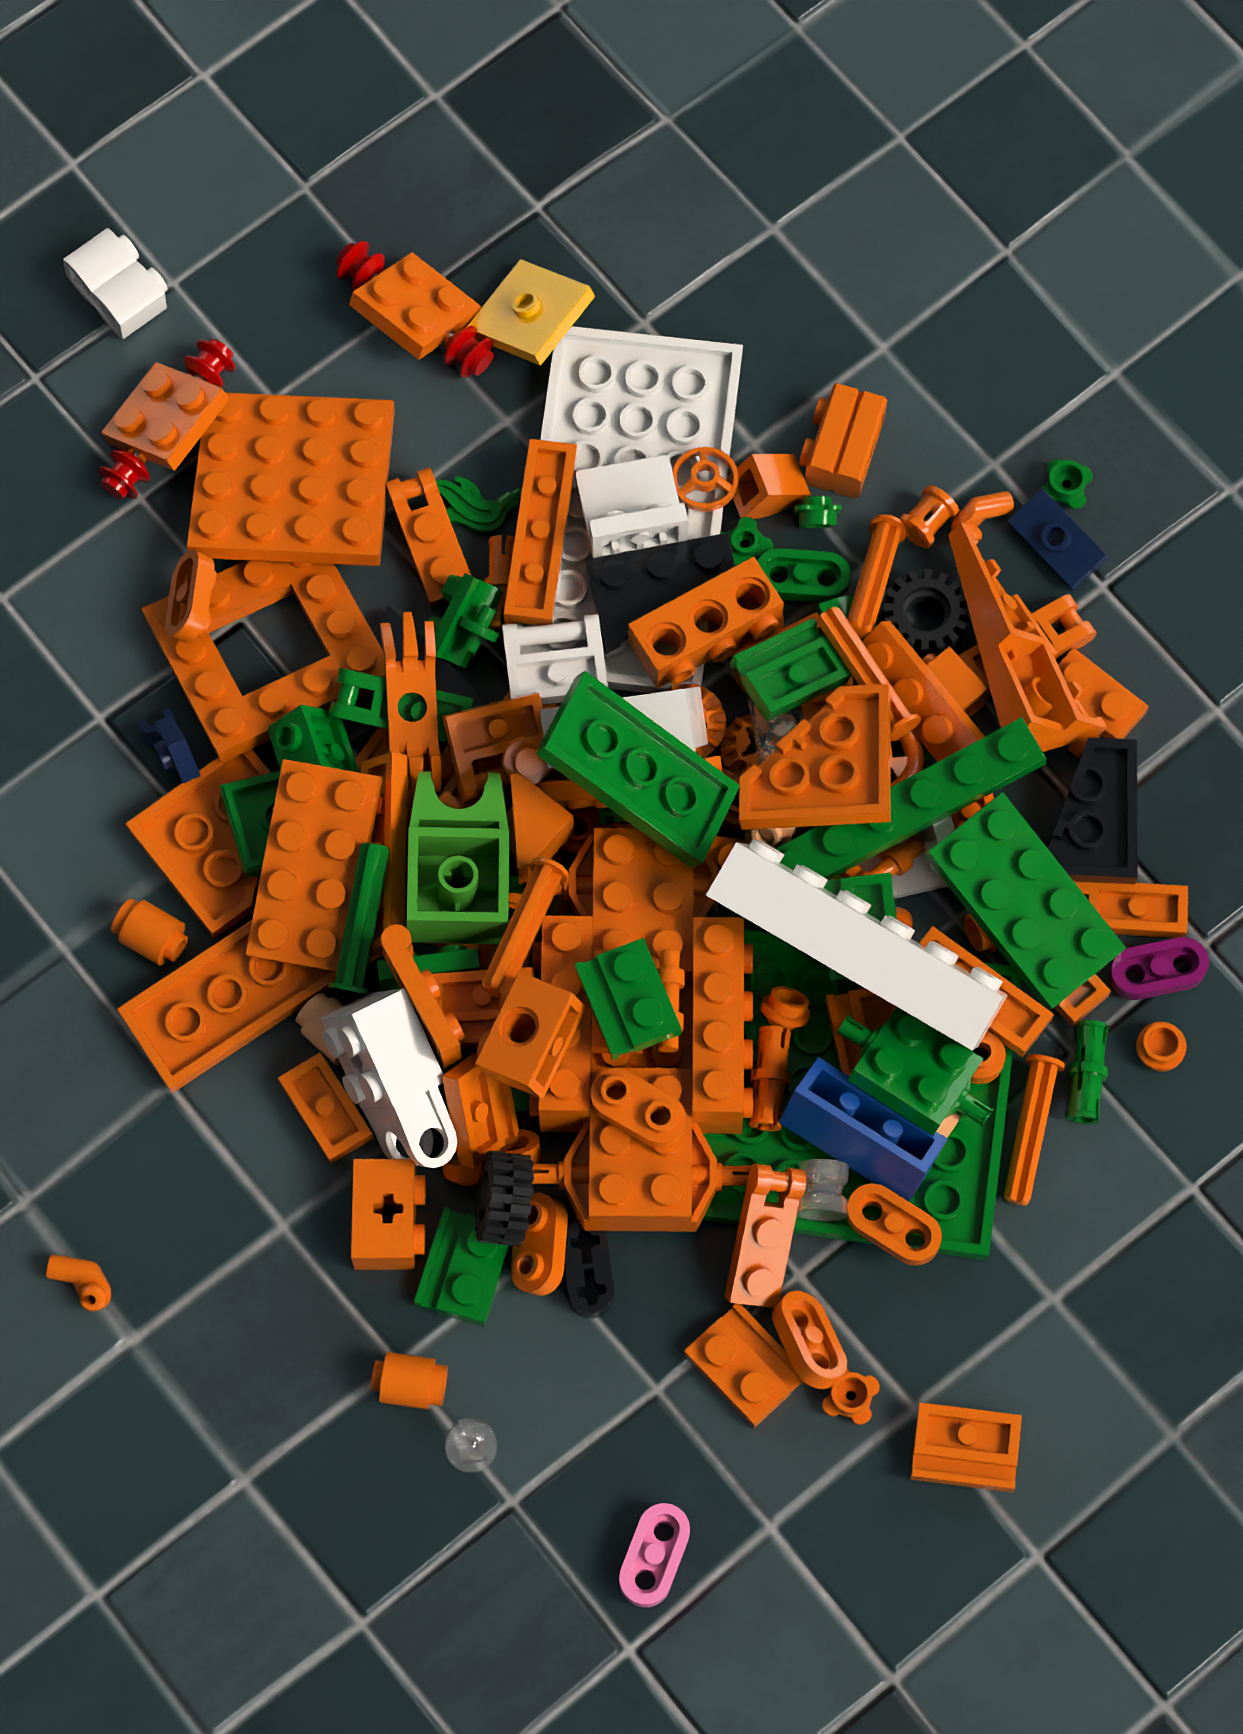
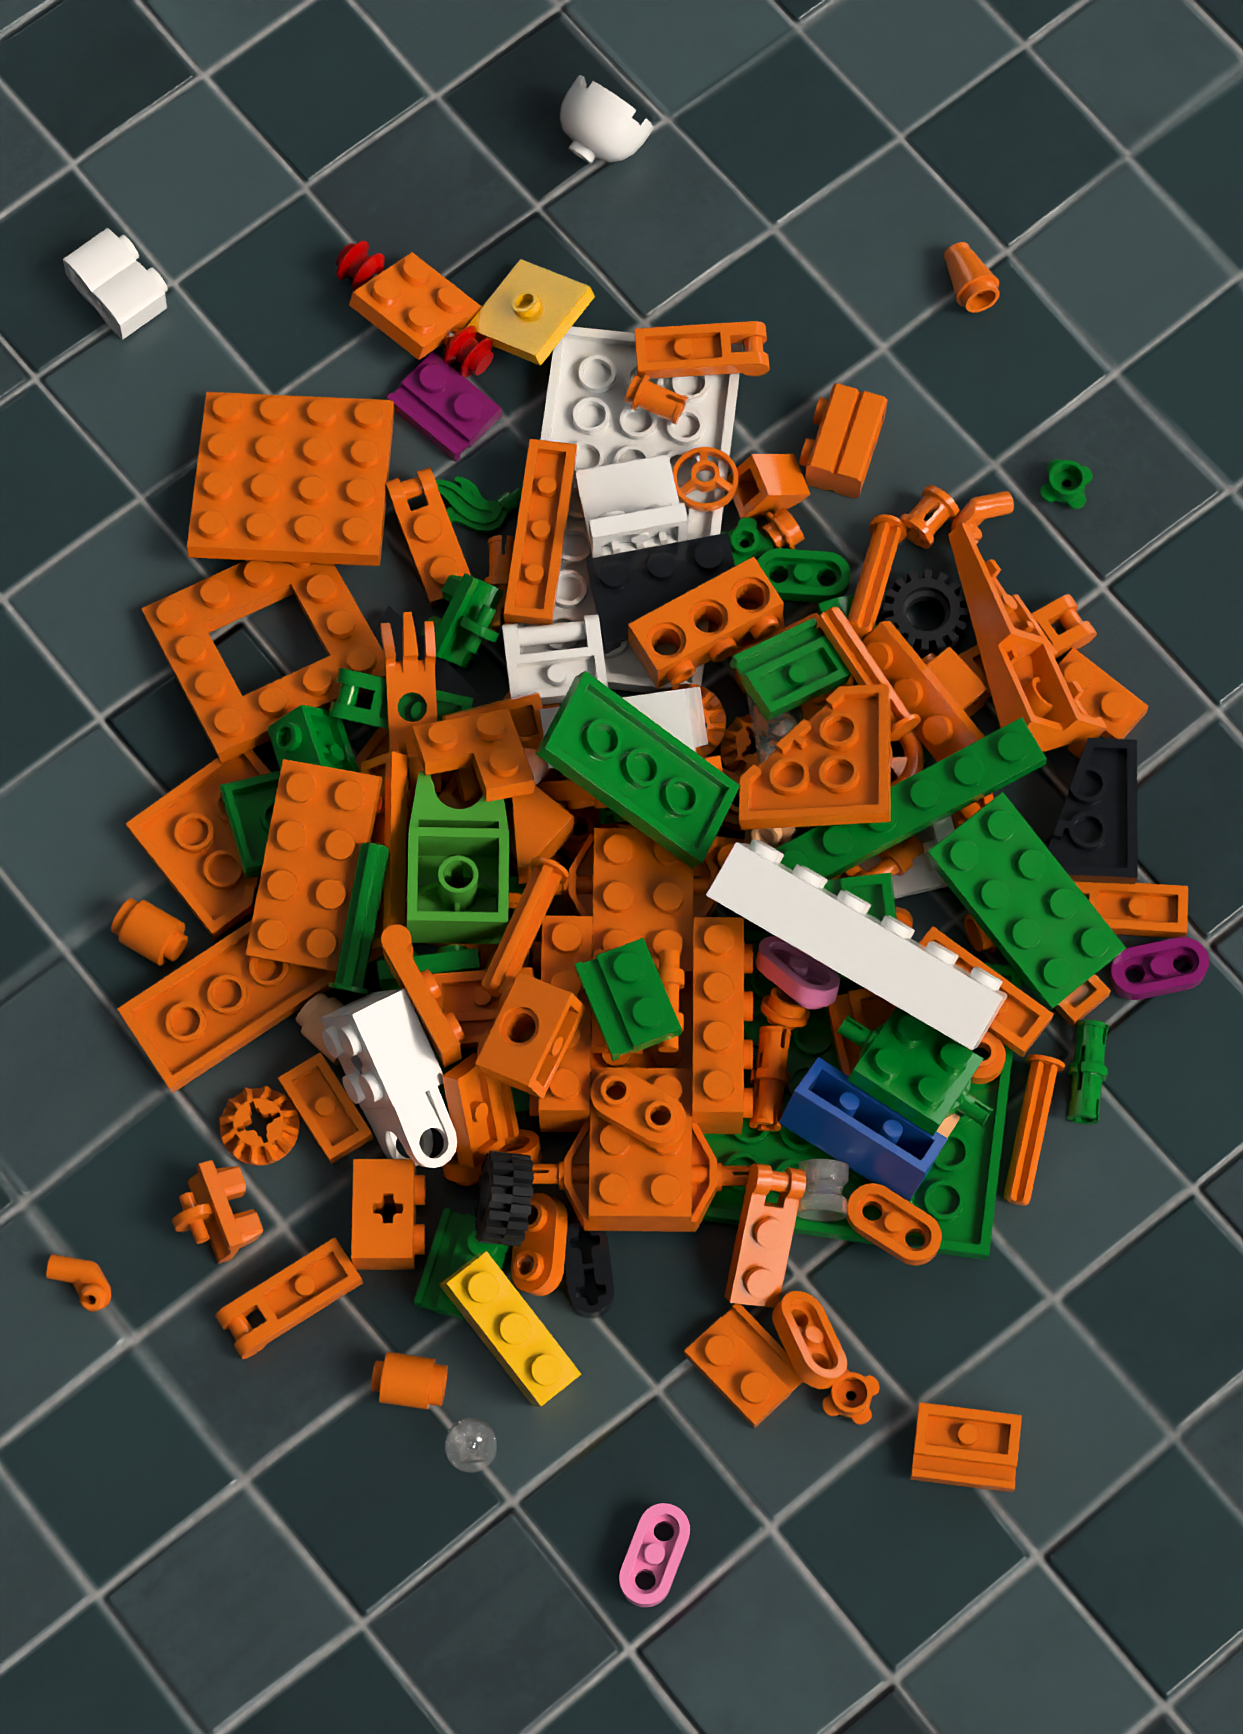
orange plate [98,339,236,500] -> none
dark blue plate [139,709,201,784] -> none
orange plate [165,549,217,643] -> none
green plate [793,496,842,529] -> none
dark blue plate [1008,488,1109,591] -> none
orange plate [1136,1022,1187,1072] -> none
none -> orange hips [172,1160,263,1264]
none -> orange plate [215,1237,363,1359]
none -> orange gear [219,1085,300,1165]
none -> magenta plate [386,351,502,462]
none -> orange plate [413,708,535,802]
none -> yellow brick [439,1251,581,1407]
none -> white cylinder [560,75,654,164]
none -> orange pin [624,375,688,425]
none -> orange plate [634,321,770,379]
none -> bright pink plate [755,936,840,1010]
none -> orange plate [762,508,805,549]
none -> orange cone [944,242,1000,313]

